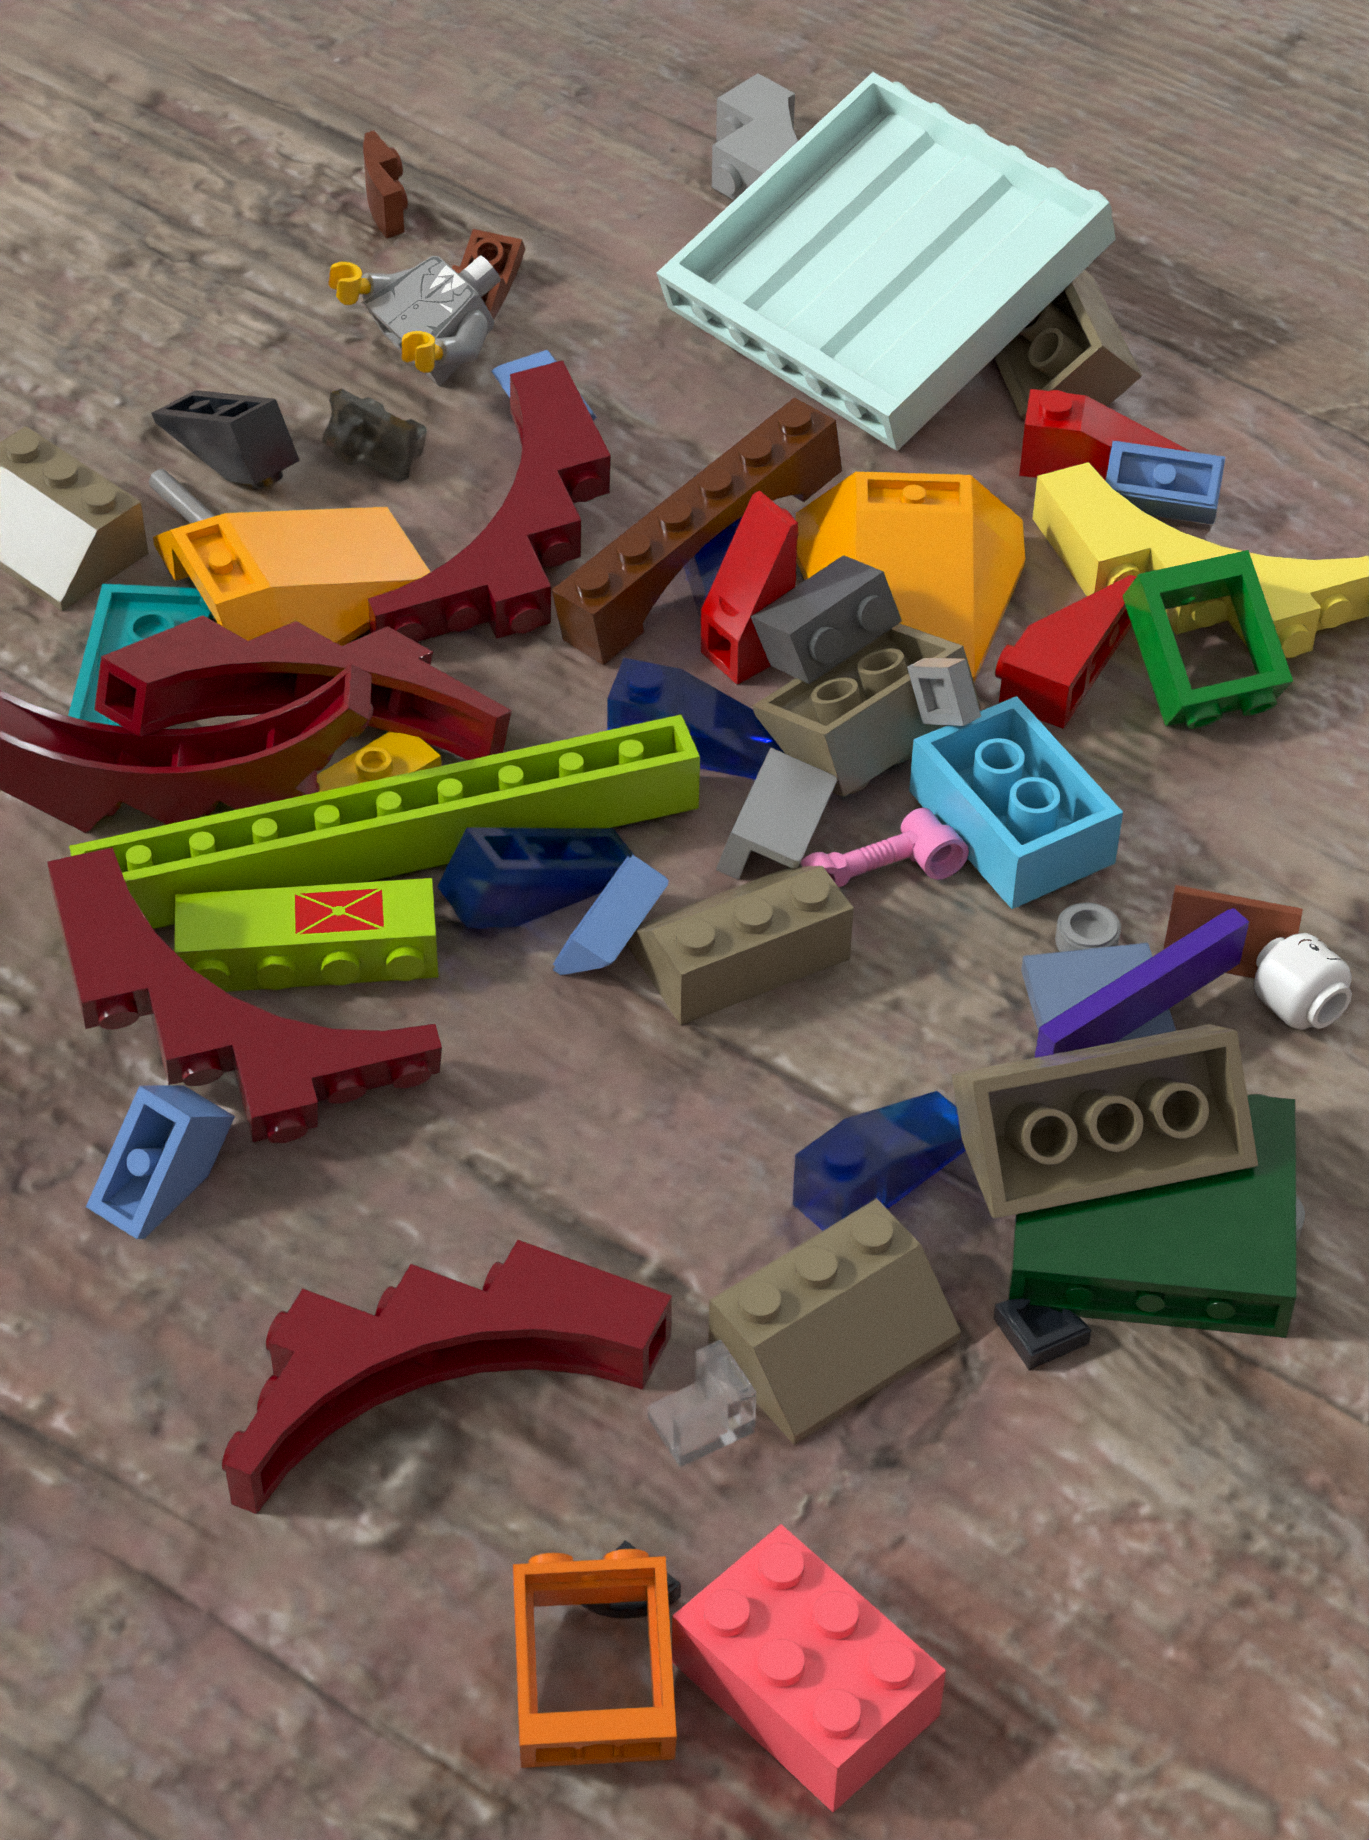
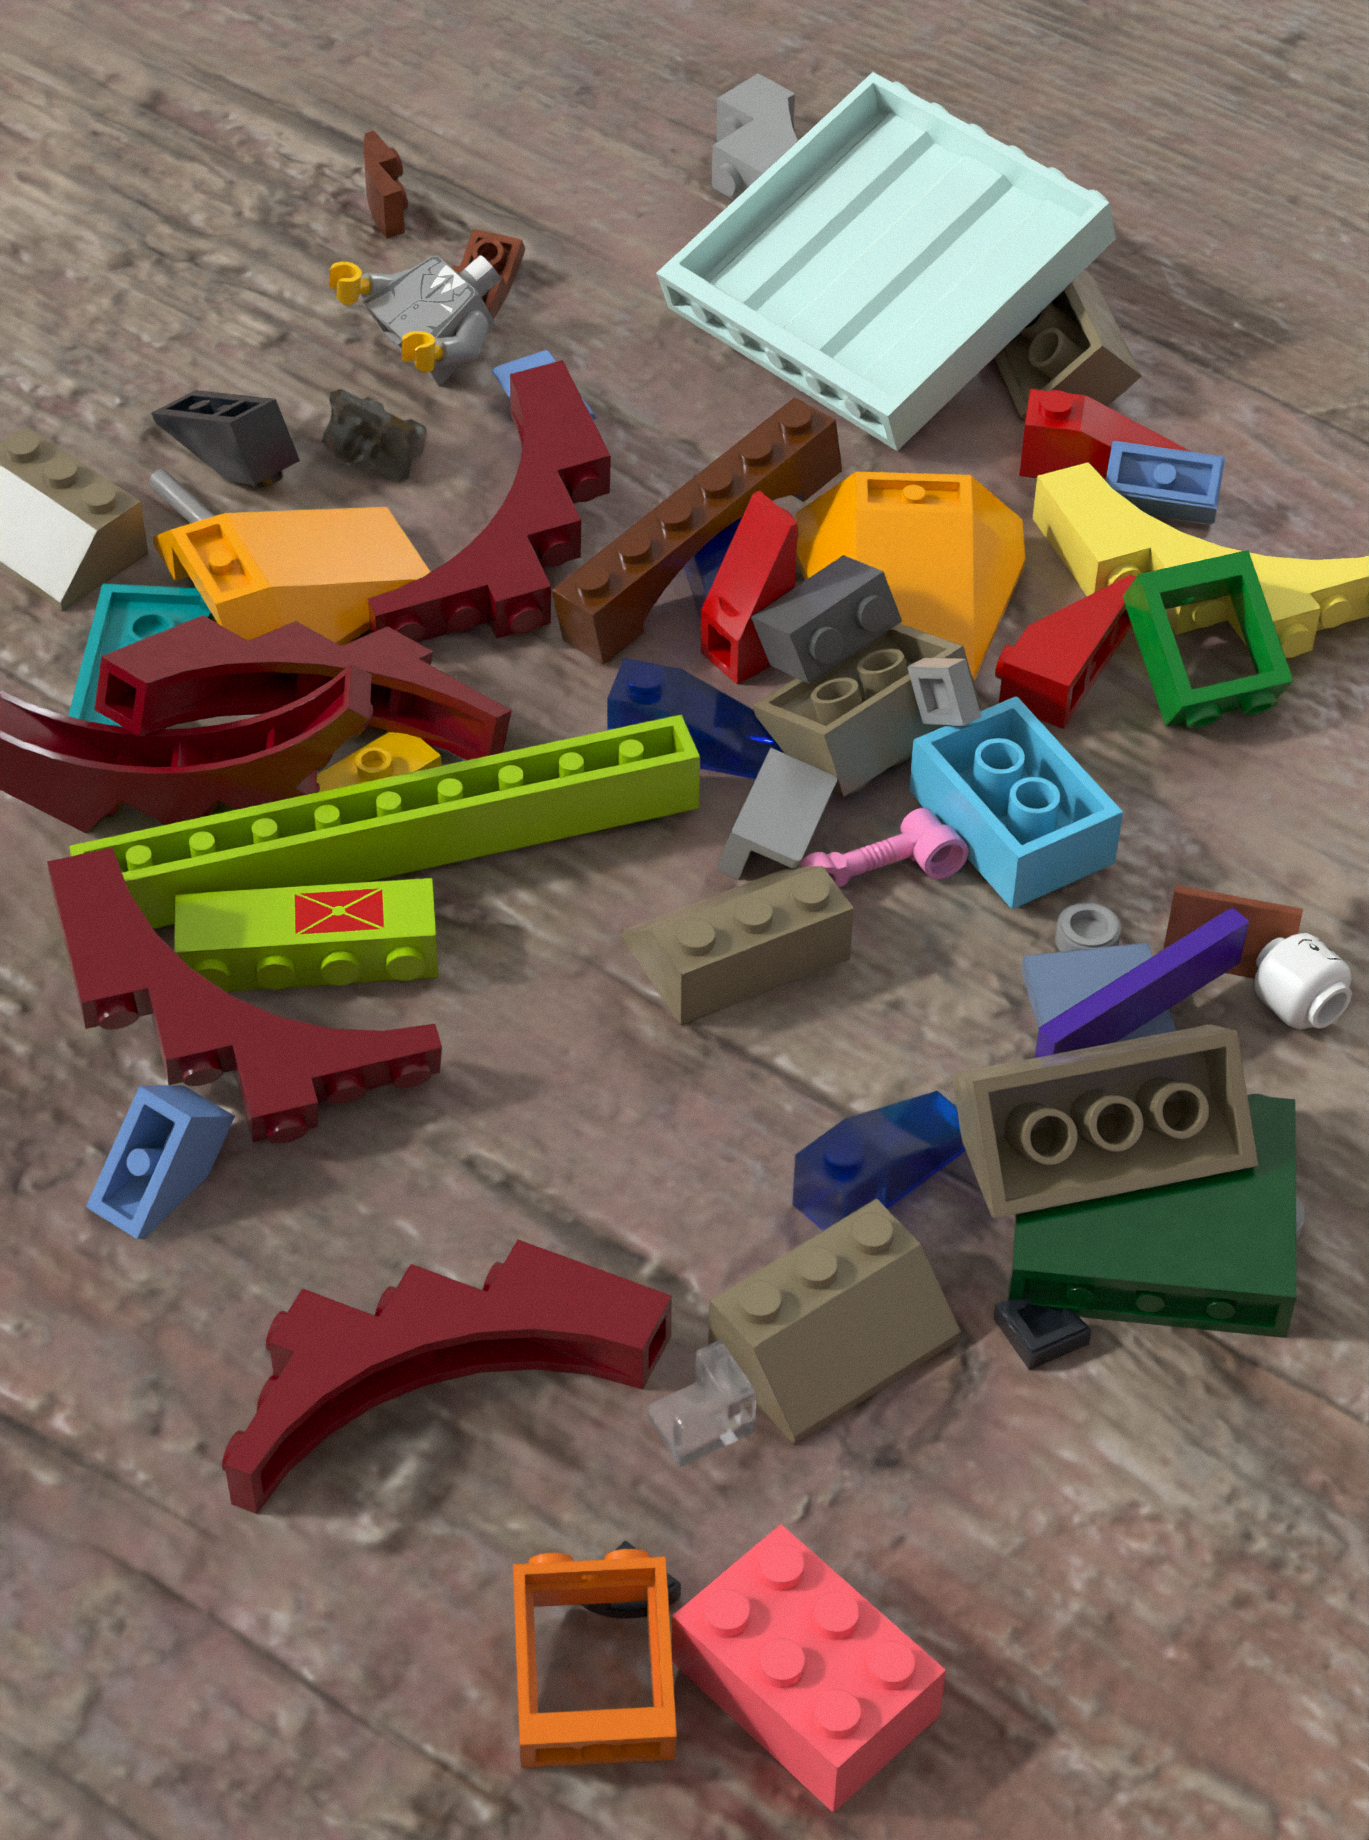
clear blue slope [437,828,635,929] -> none
medium blue slope [553,855,669,975] -> none

